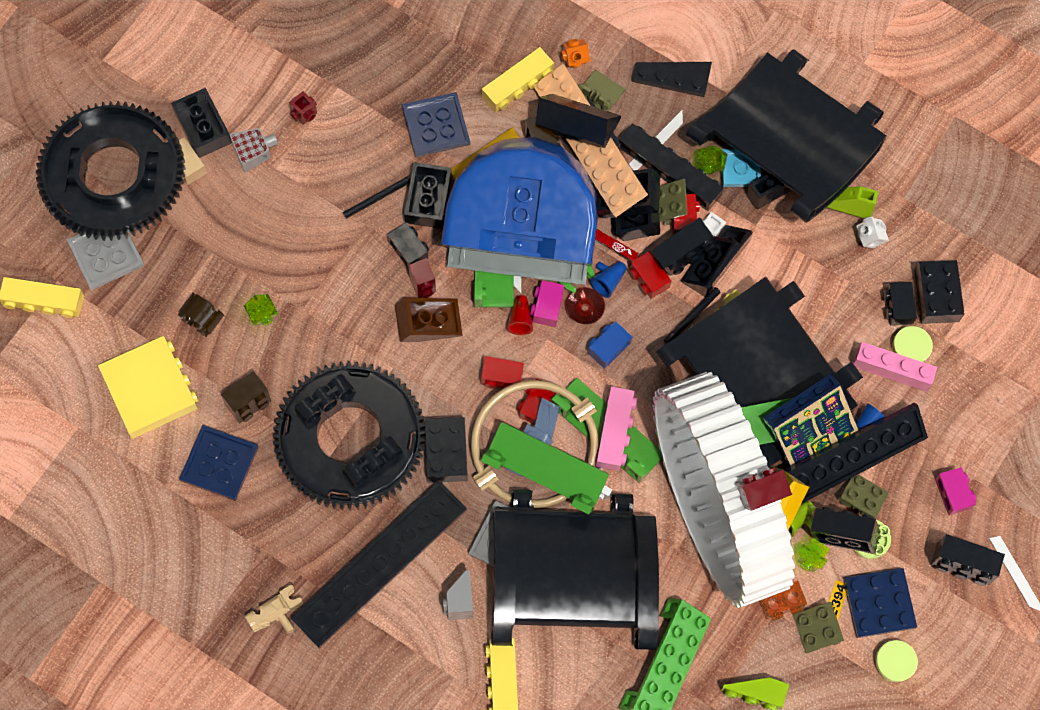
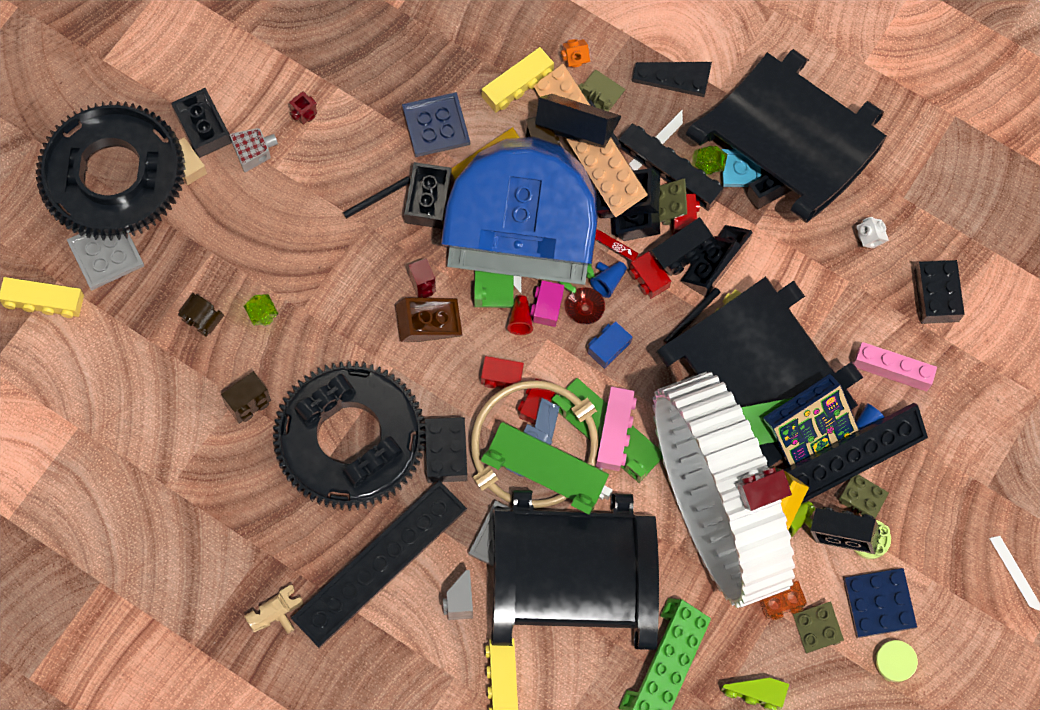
light yellow brick [98,336,199,439] -> none
dark blue plate [179,425,259,501] -> none
black brick [387,222,429,270] -> none
white tile [703,212,726,236] -> none
clear neon green brick [797,538,830,572] -> none
lime slope [827,186,879,219] -> none
yellow sticker [829,580,847,620] -> none
black brick [883,282,917,326] -> none
yellowish green tile [892,326,933,362] -> none
black brick [931,534,1005,586] -> none
dark pink brick [935,467,976,515] -> none

